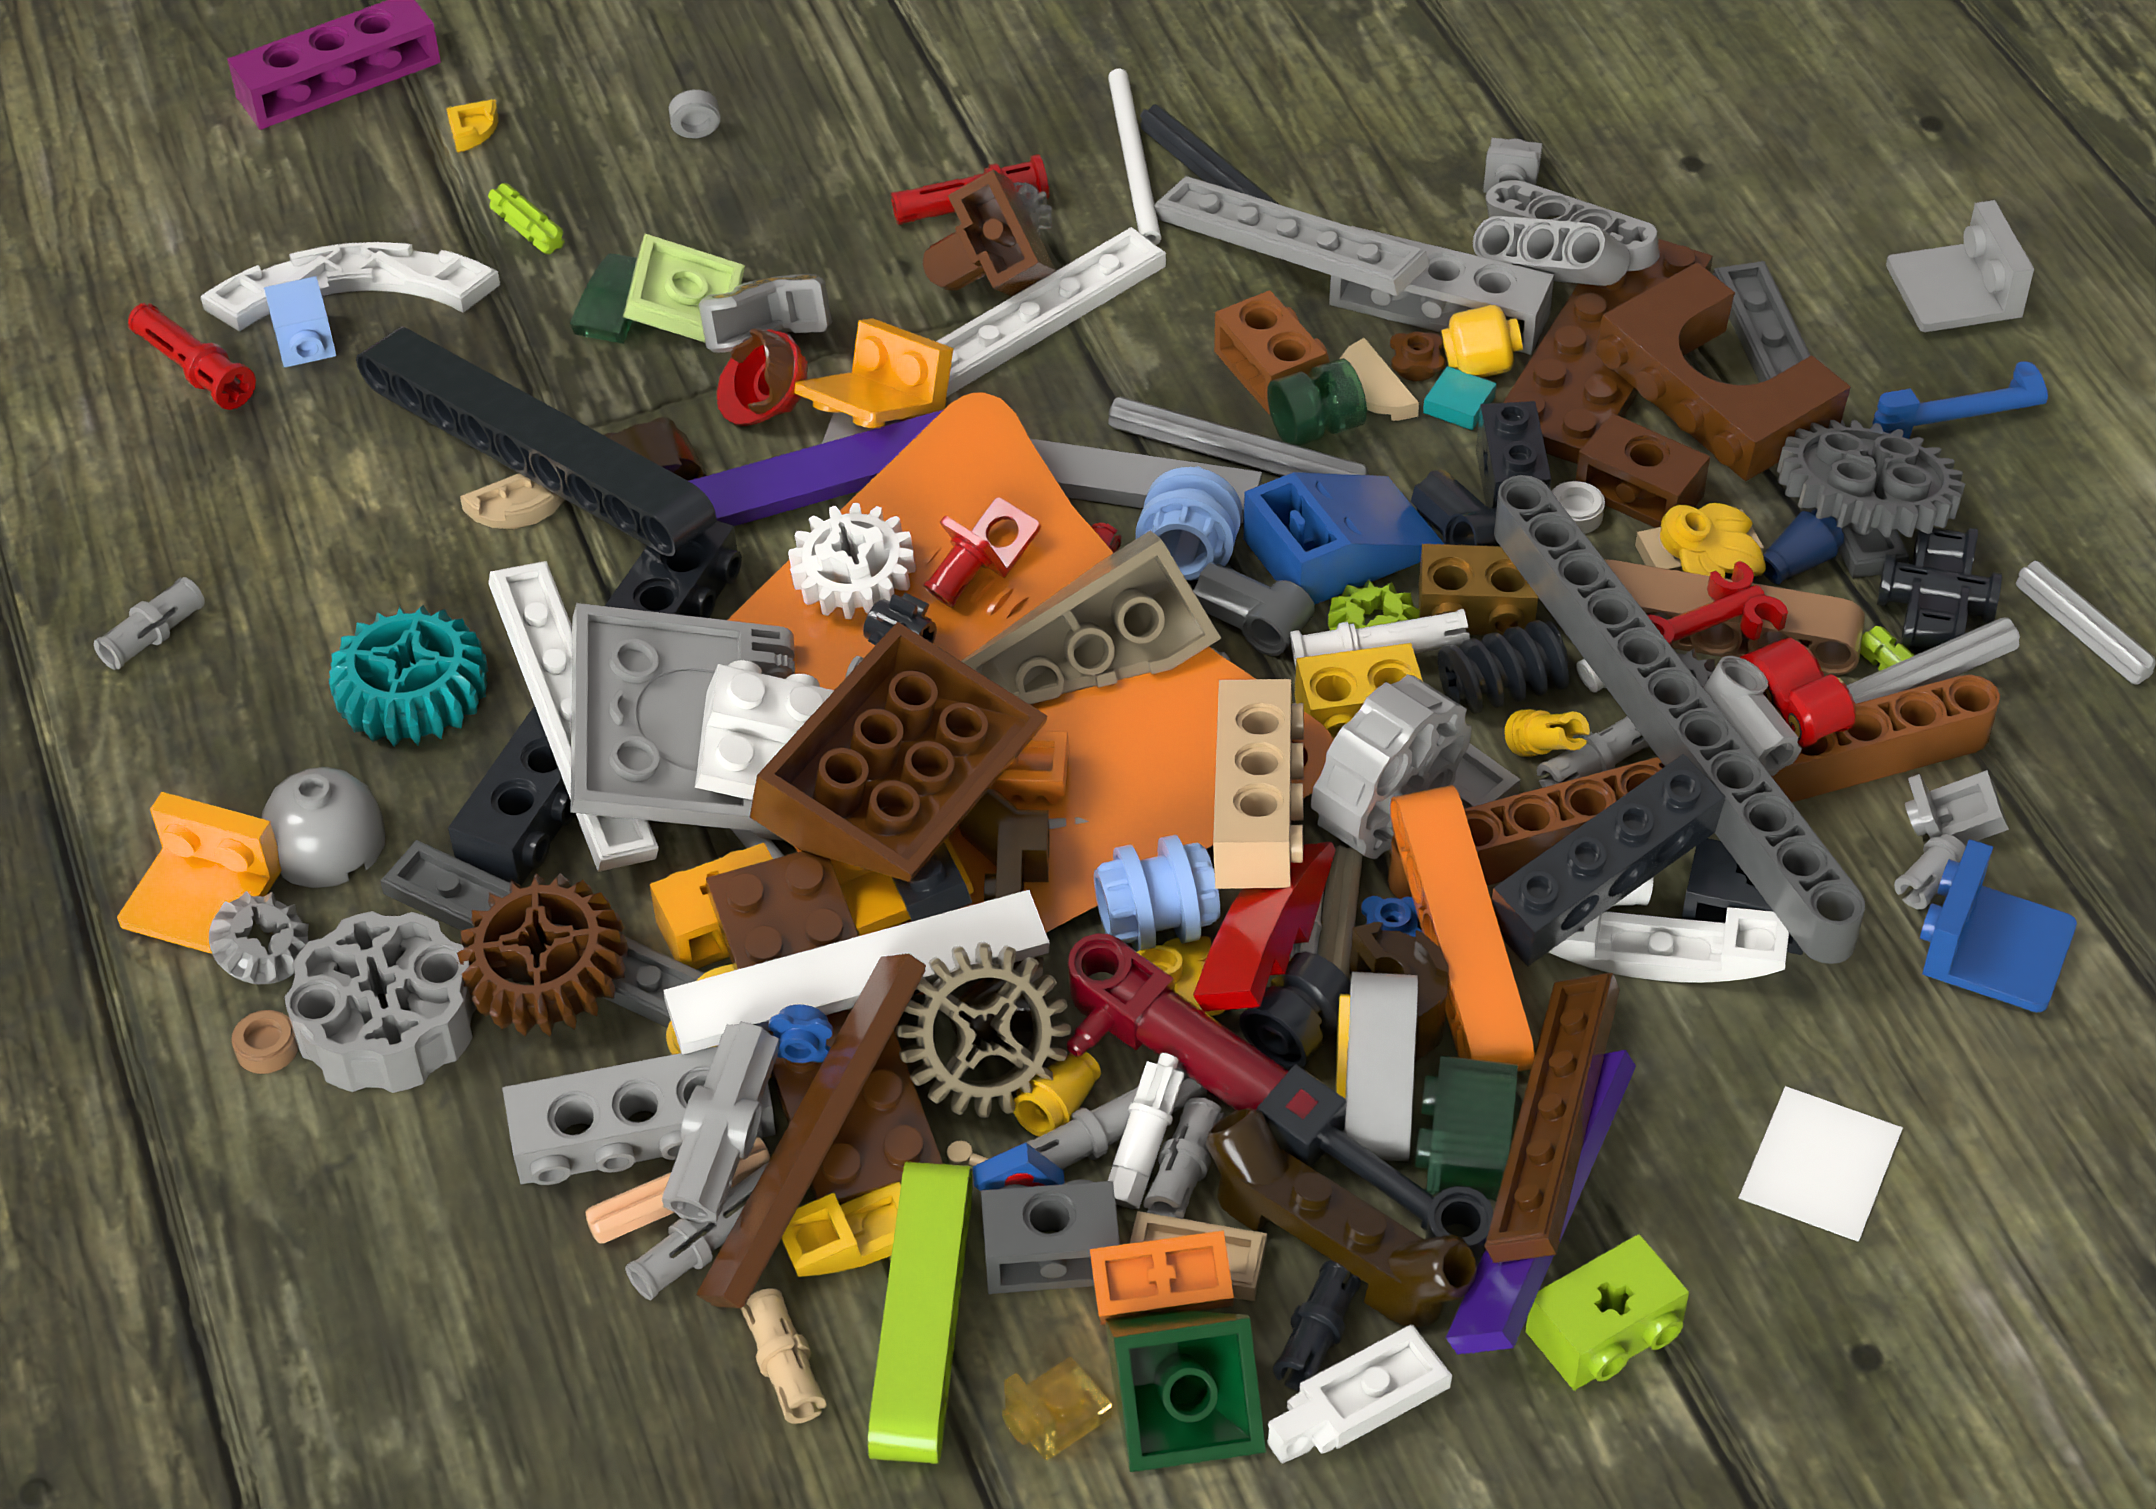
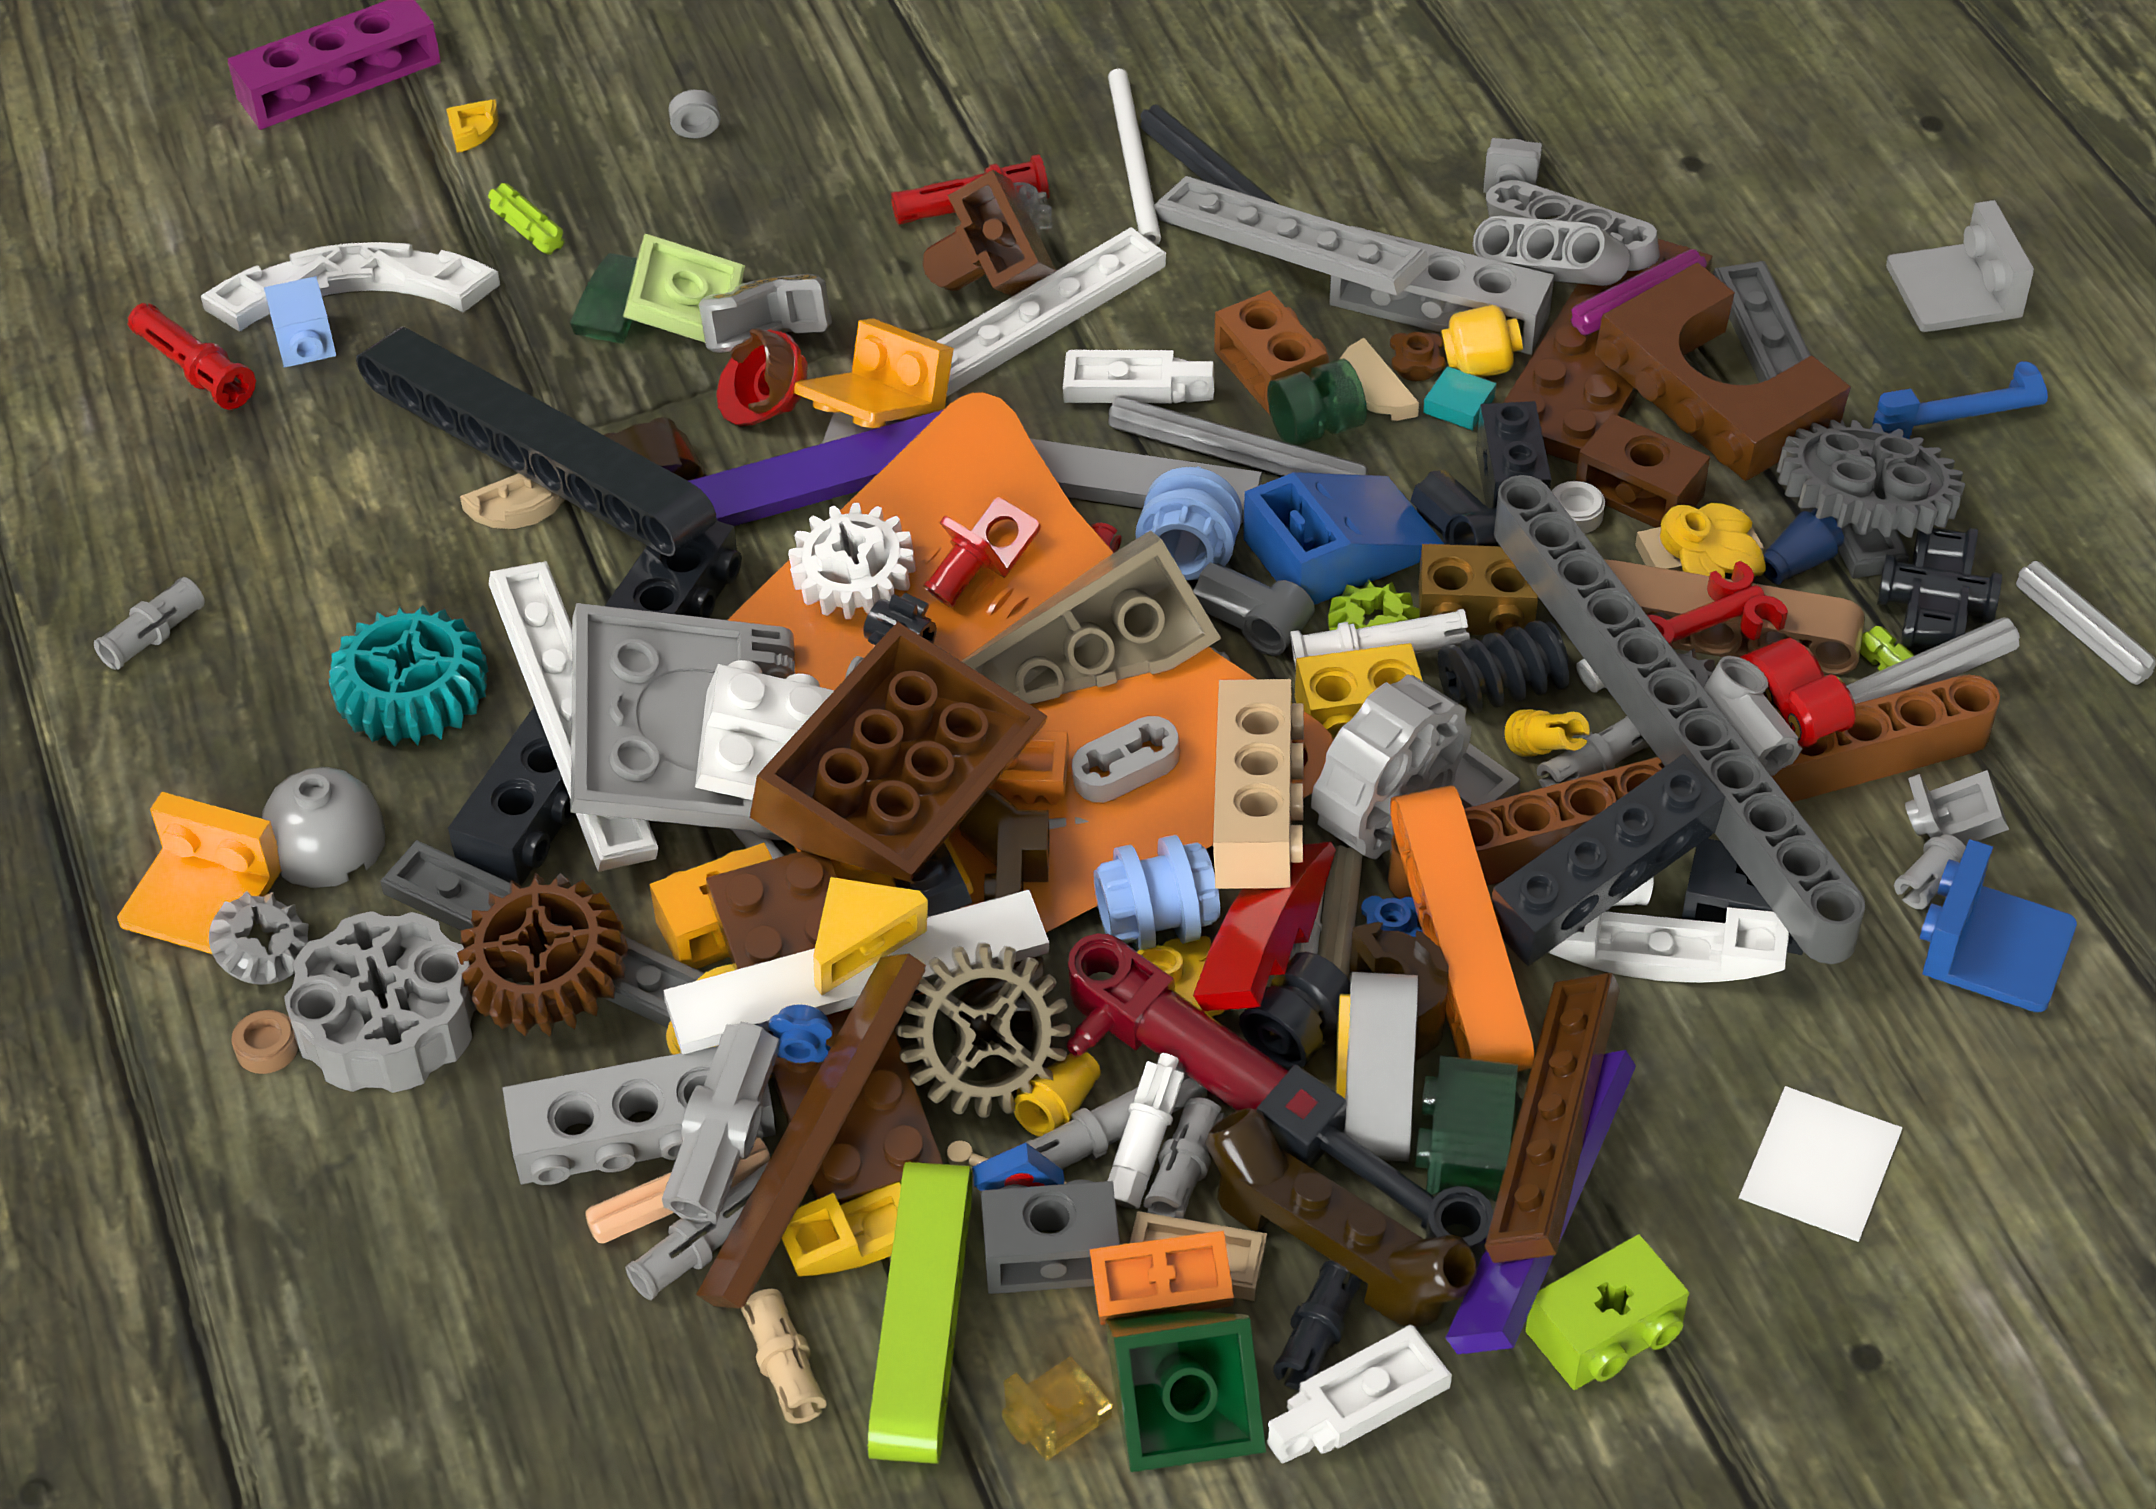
none -> yellow slope [813,877,928,996]
none -> white hinge [1063,350,1215,403]
none -> light grey beam [1072,716,1180,802]
none -> magenta axle [1570,249,1708,335]

